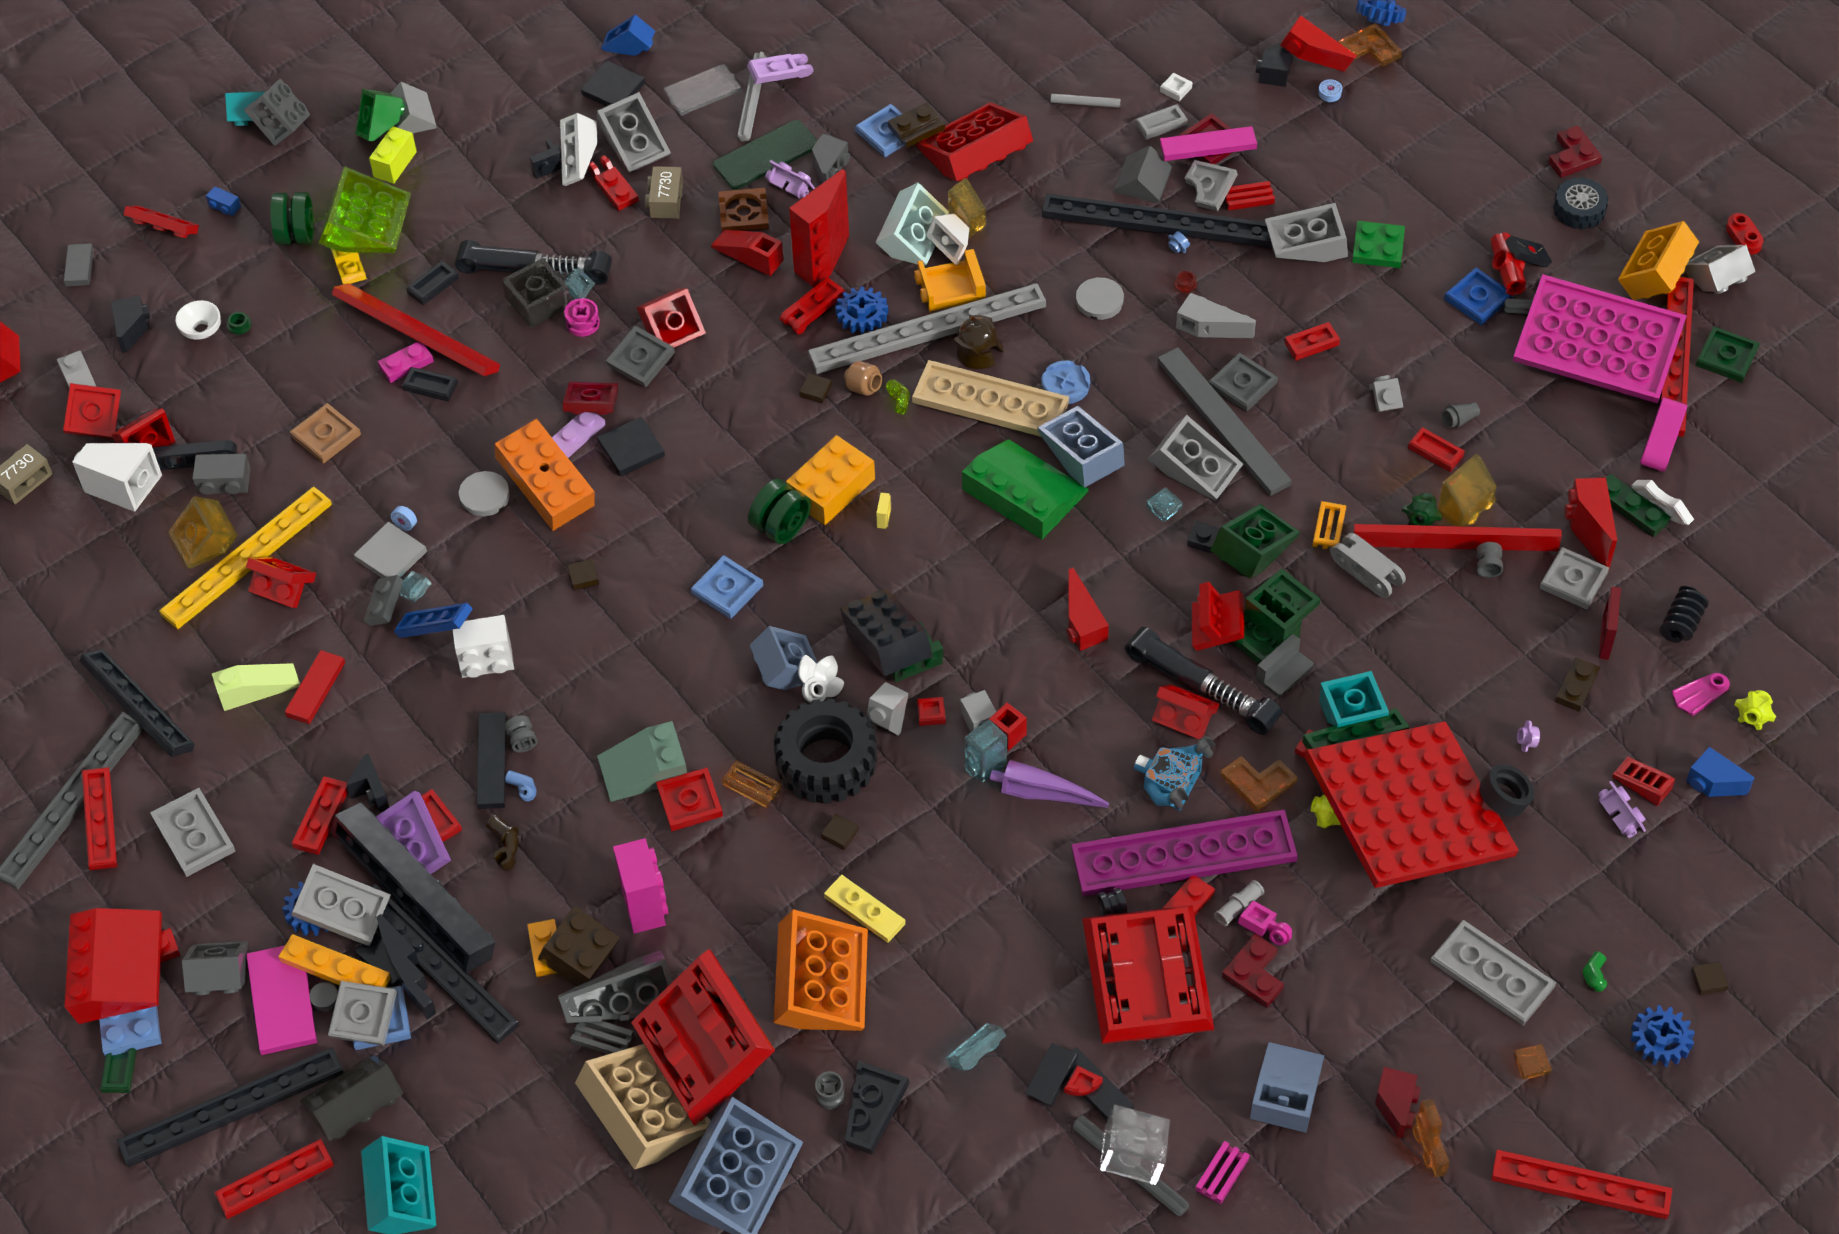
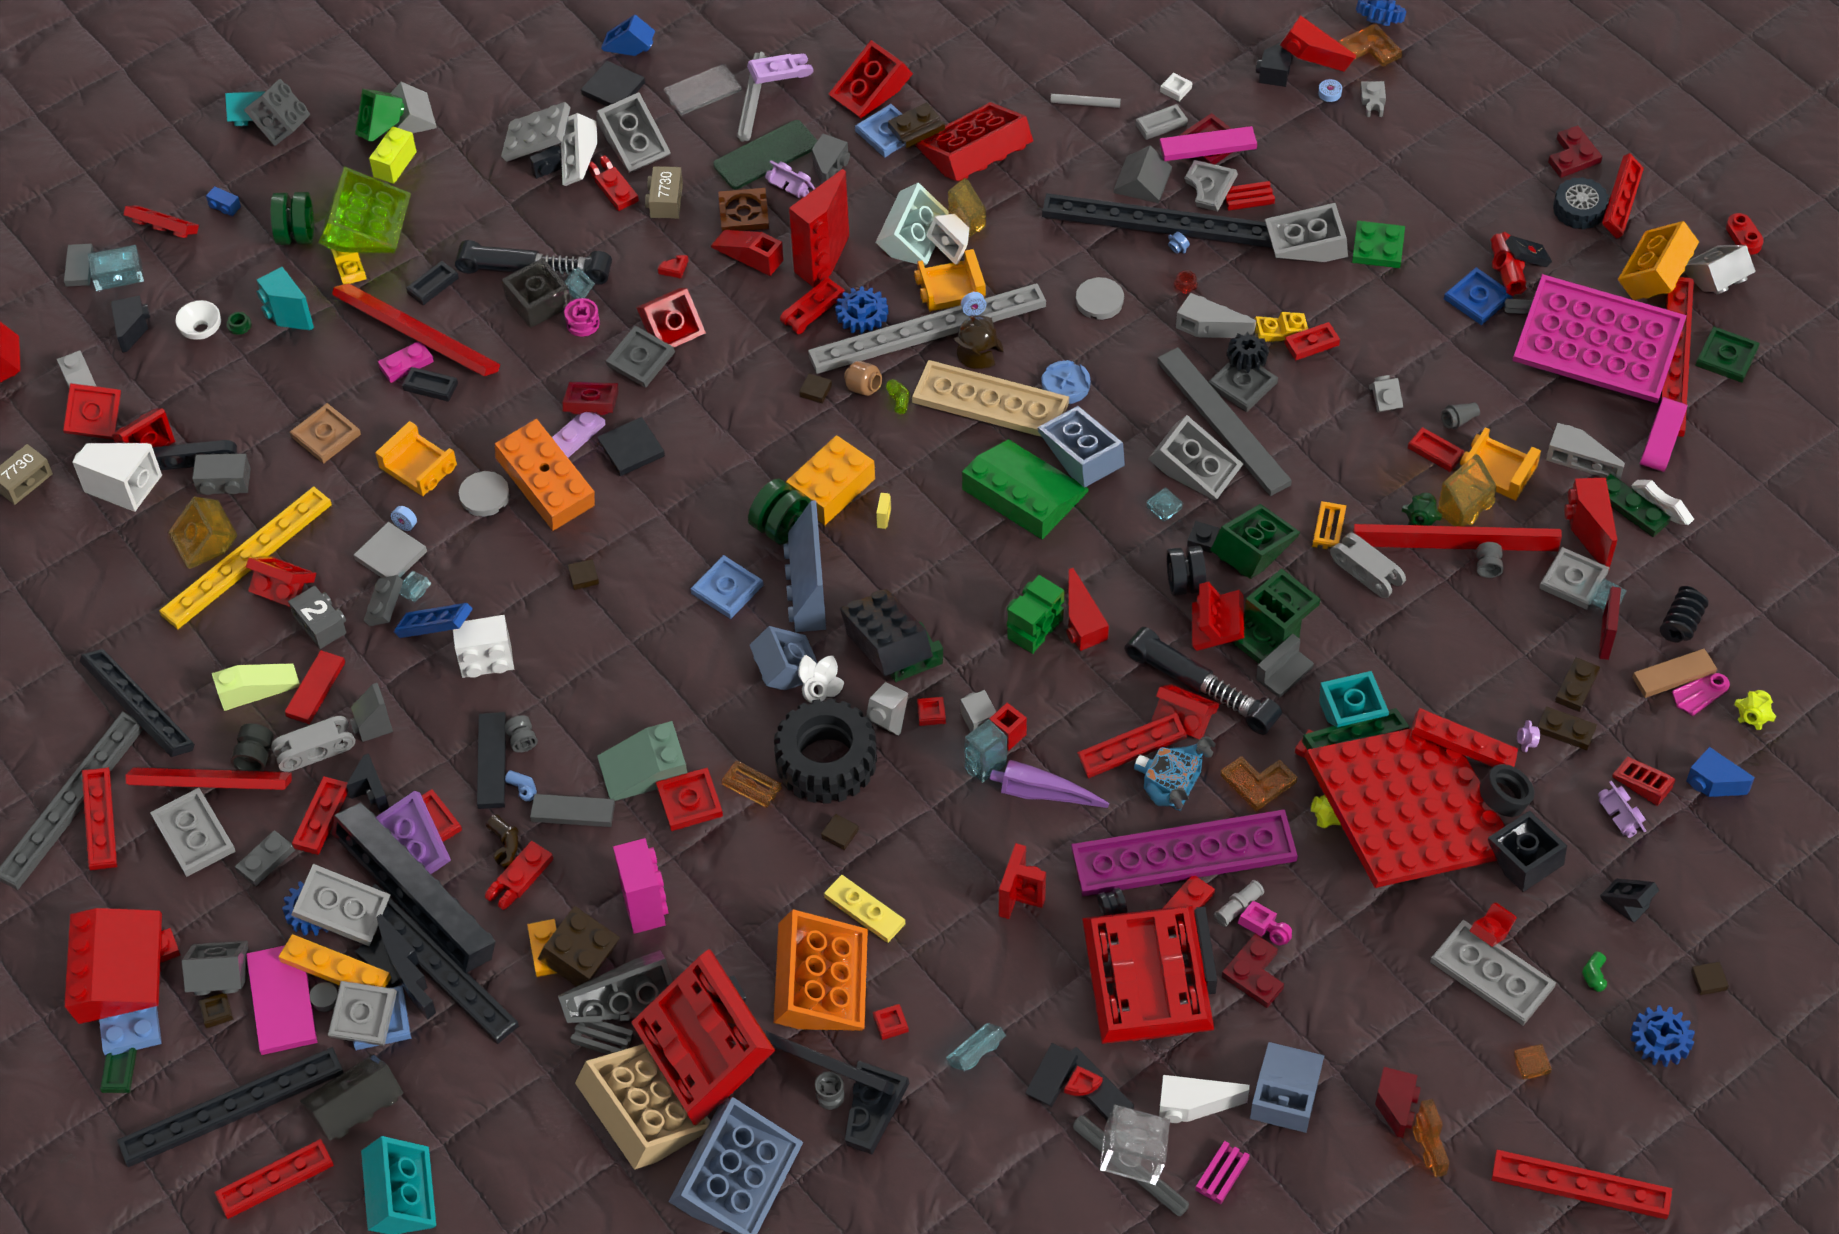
none -> clear light blue brick [88,245,144,291]
none -> red tile [126,767,292,790]
none -> dark brown tile [198,993,234,1028]
none -> pearl dark grey wheel [230,723,274,771]
none -> dark grey plate [235,830,295,887]
none -> teal slope [256,267,314,330]
none -> light grey piece [271,716,355,772]
none -> dark grey brick [288,586,346,649]
none -> dark grey slope [349,683,393,742]
none -> light orange panel [375,421,457,497]
none -> red hinge [485,841,554,910]
none -> light grey plate [501,102,570,162]
none -> dark grey tile [530,794,615,827]
none -> red tile [658,255,689,279]
none -> black tile [762,1029,895,1095]
none -> sand blue slope [784,500,826,632]
none -> red slope [829,40,913,118]
none -> red tile [873,1004,909,1040]
none -> light blue tile [961,292,986,316]
none -> red bracket [999,843,1046,919]
none -> green brick [1006,575,1064,654]
none -> red tile [1077,712,1187,778]
none -> white slope [1159,1075,1250,1123]
none -> black wheel [1166,546,1206,596]
none -> black tile [1194,907,1217,994]
none -> black gear [1226,331,1269,373]
none -> yellow slope [1254,312,1308,342]
none -> light grey plate [1360,81,1386,117]
none -> red plate [1411,708,1518,767]
none -> light orange panel [1460,427,1541,501]
none -> red bracket [1469,902,1517,947]
none -> black slope [1488,811,1567,892]
none -> dark brown plate [1538,706,1597,750]
none -> light grey slope [1546,423,1625,480]
none -> clear light blue plate [1591,578,1627,610]
none -> black slope [1600,878,1659,922]
none -> red tile [1602,153,1644,239]
none -> medium nougat tile [1632,648,1717,698]

